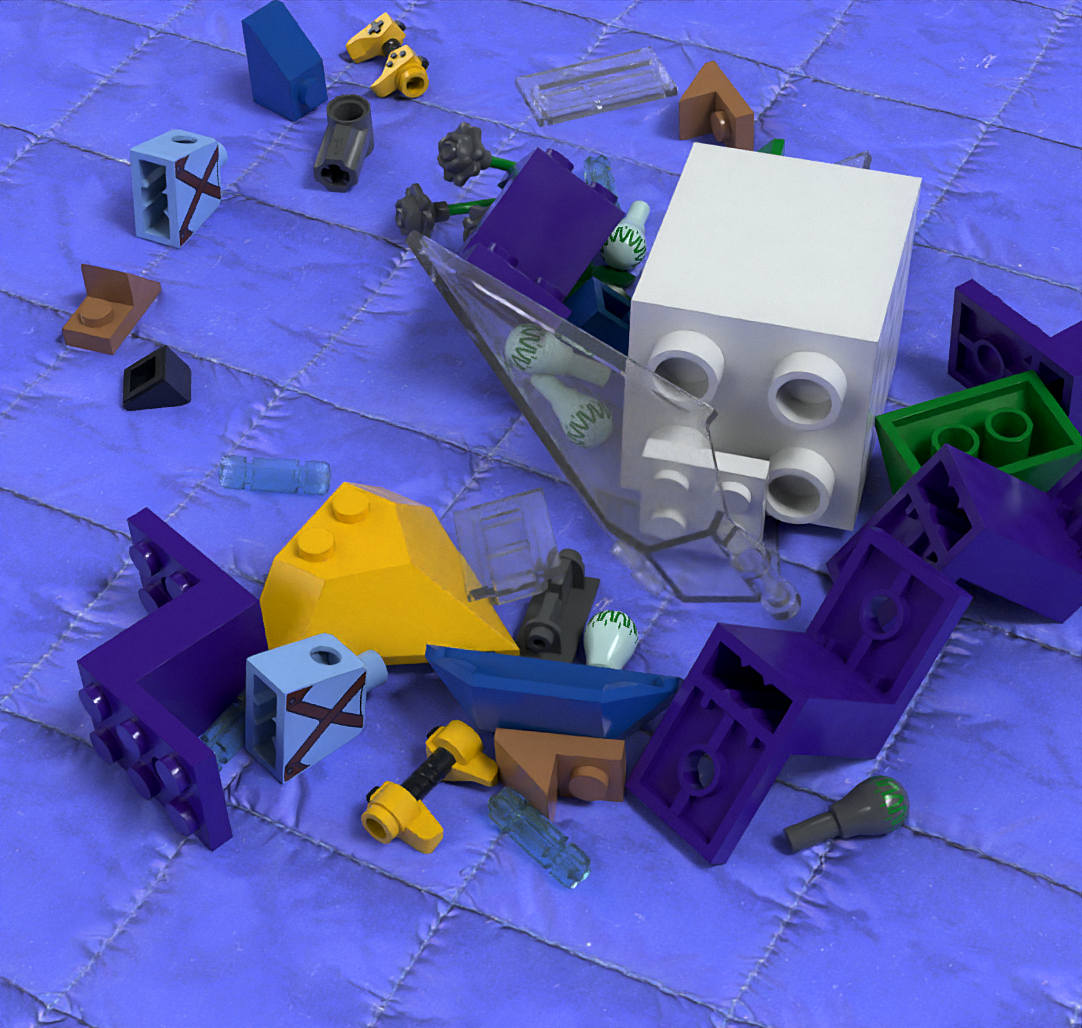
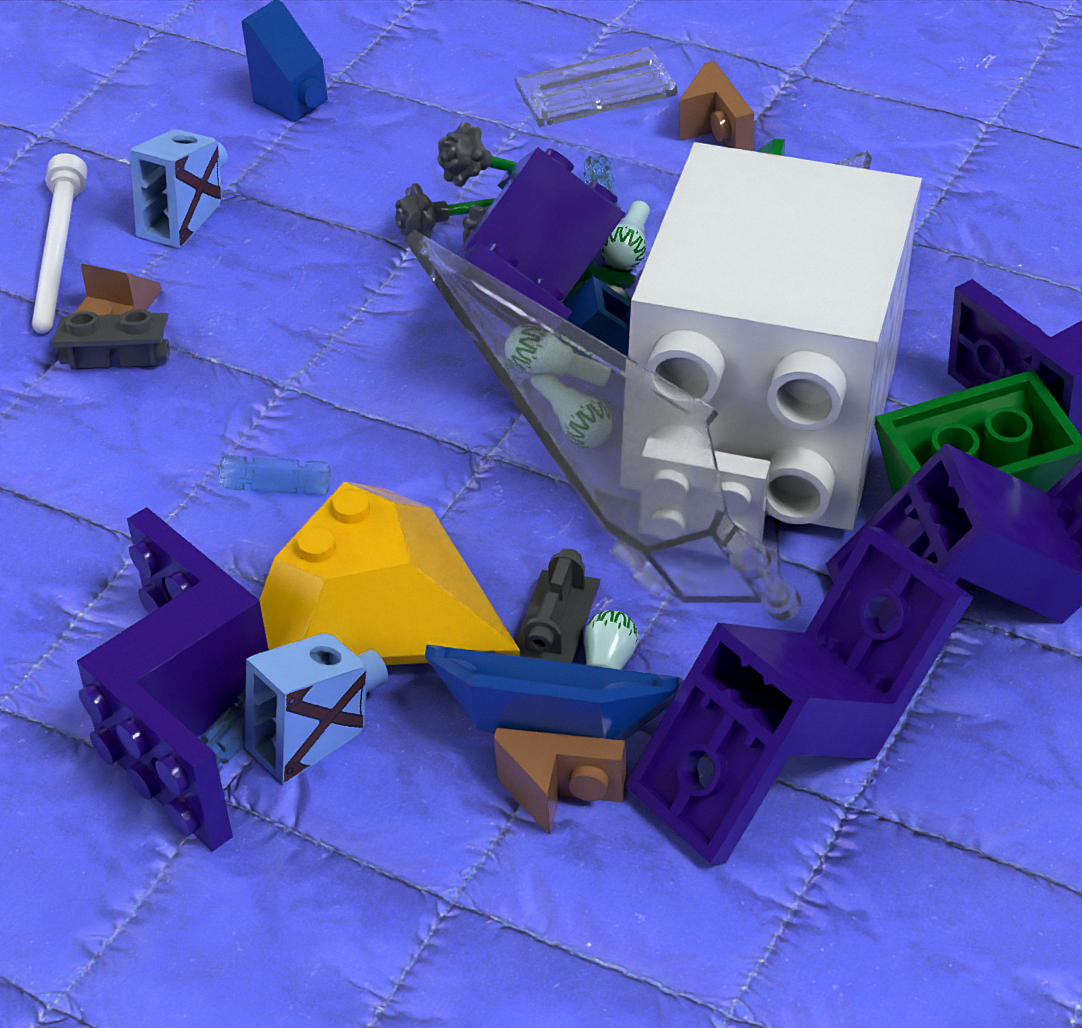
black slope [123,345,191,411] -> none
dark grey piece [314,94,374,193] -> none
yellow piece [345,12,429,98] -> none
yellow piece [361,720,498,854] -> none
clear piece [453,487,564,605] -> none
clear light blue axle [487,787,591,889] -> none
dark grey piece [783,775,910,853] -> none
none -> white piece [32,153,88,334]
none -> dark grey hinge [52,309,170,369]

